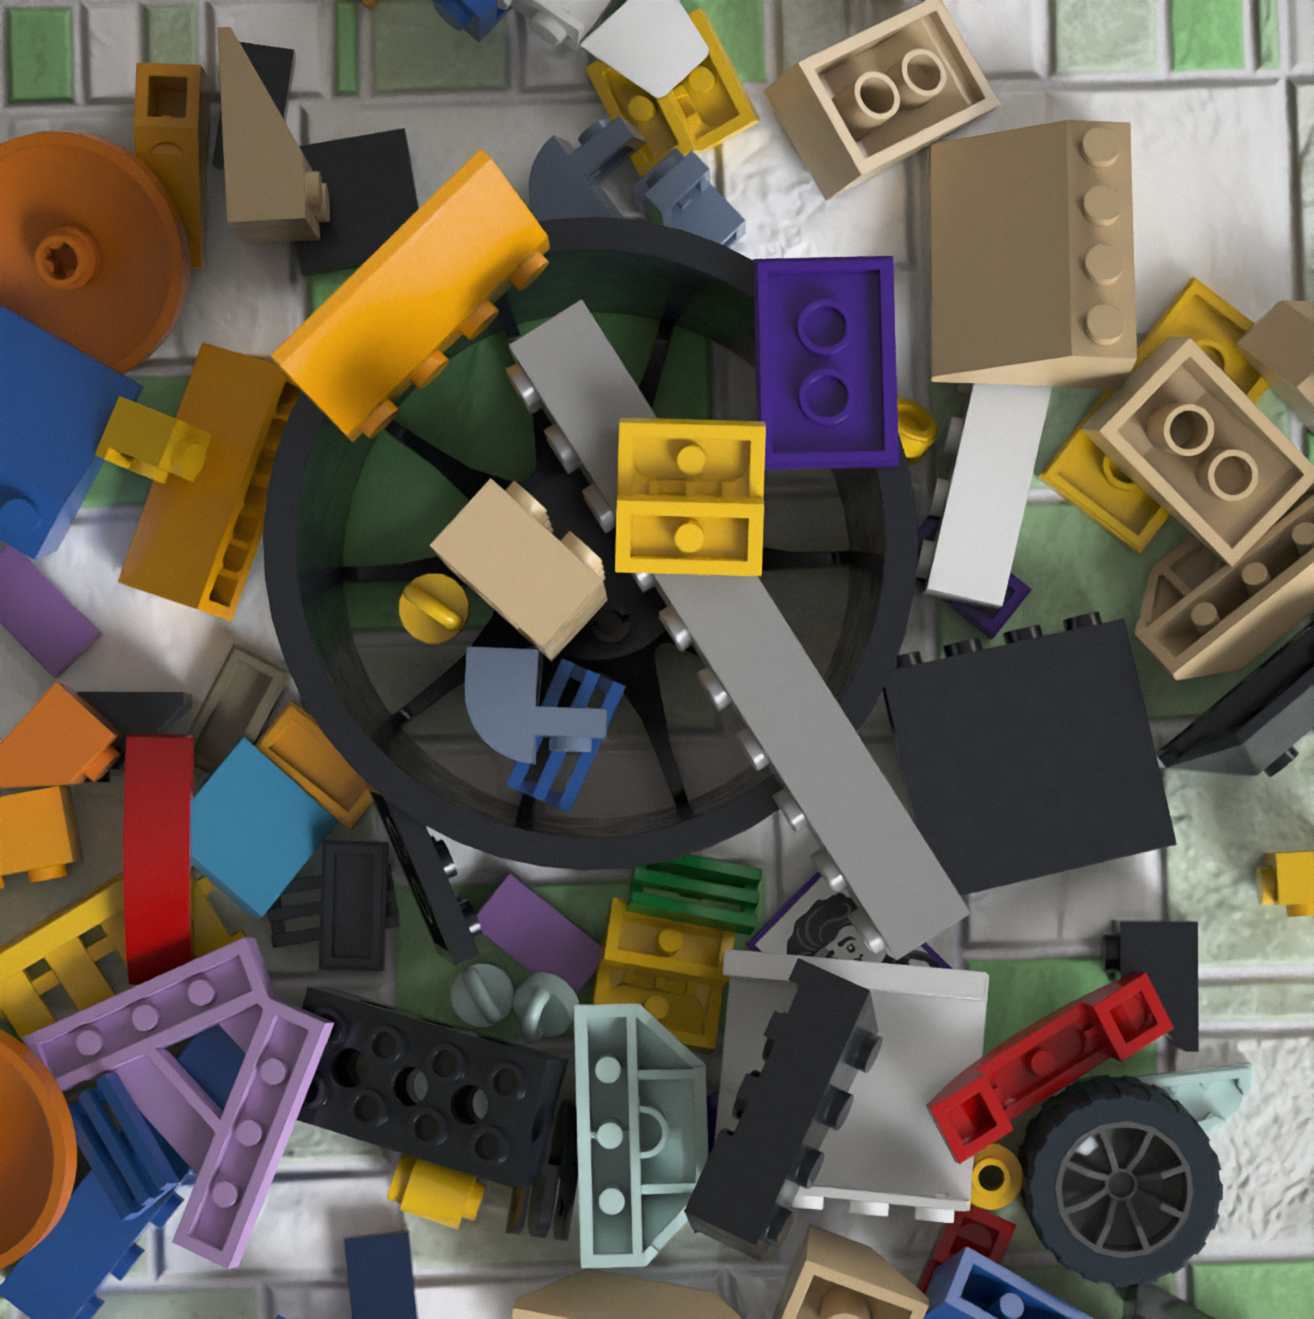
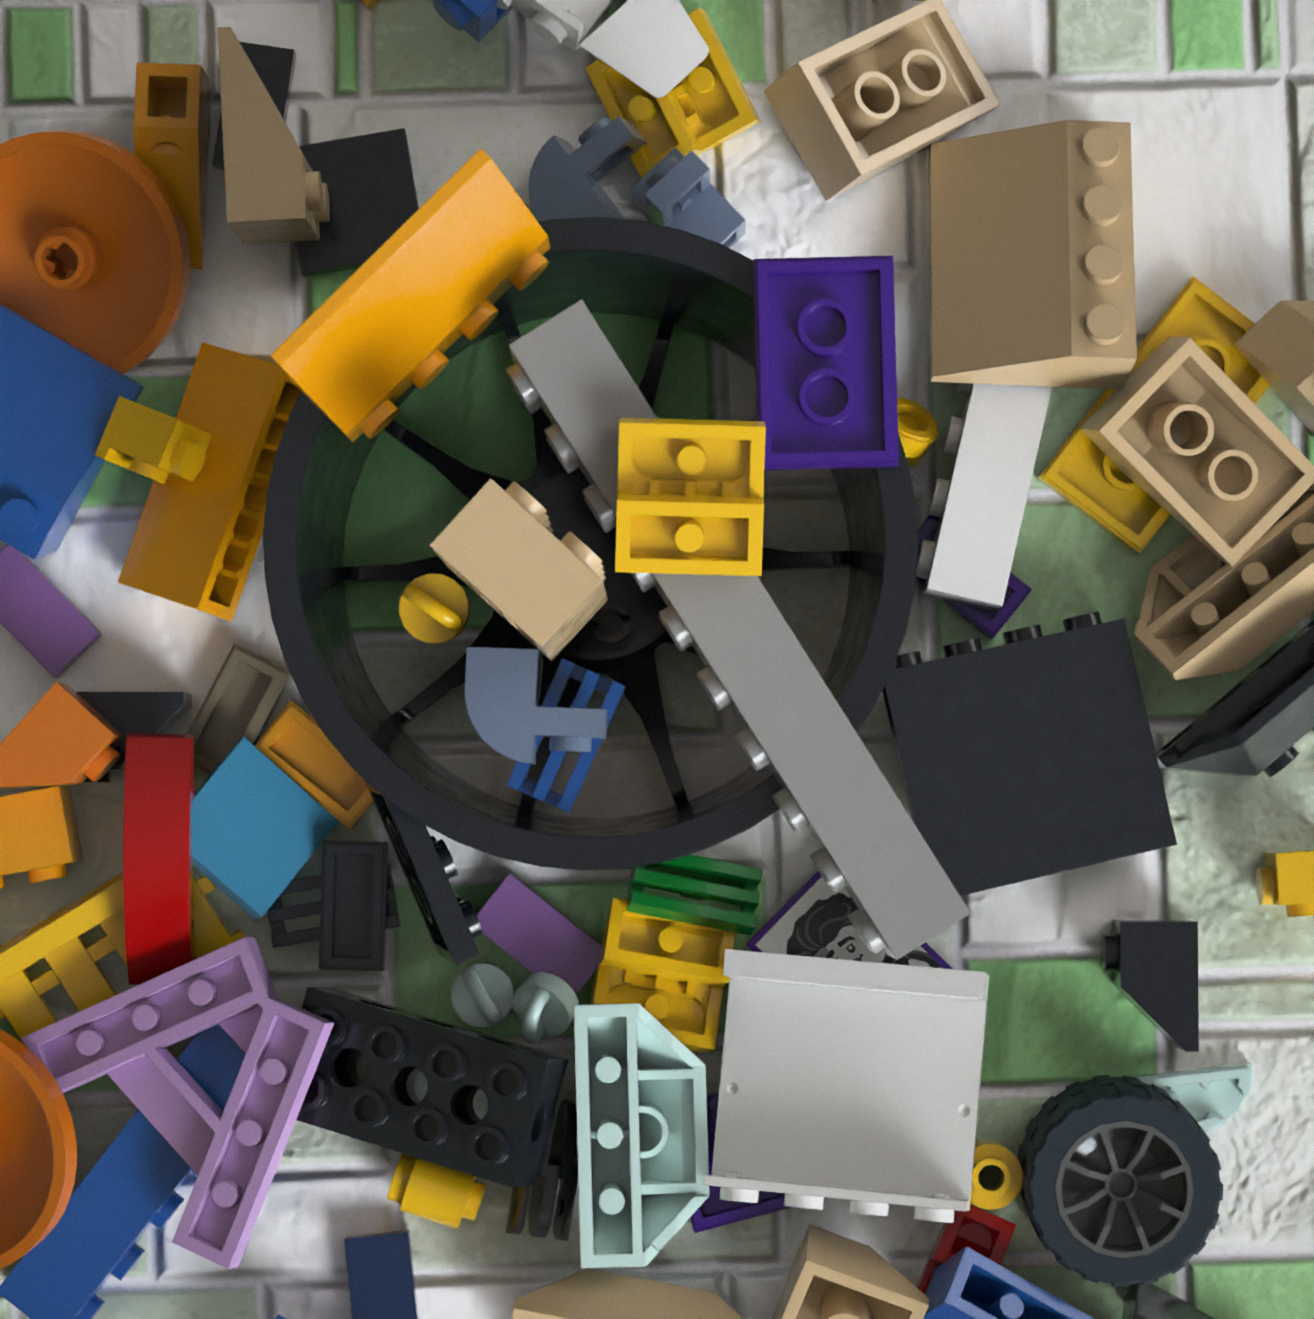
blue tile [68,1074,180,1221] -> none
black wedge [684,958,883,1262] -> none
red slope [926,971,1174,1164] -> none

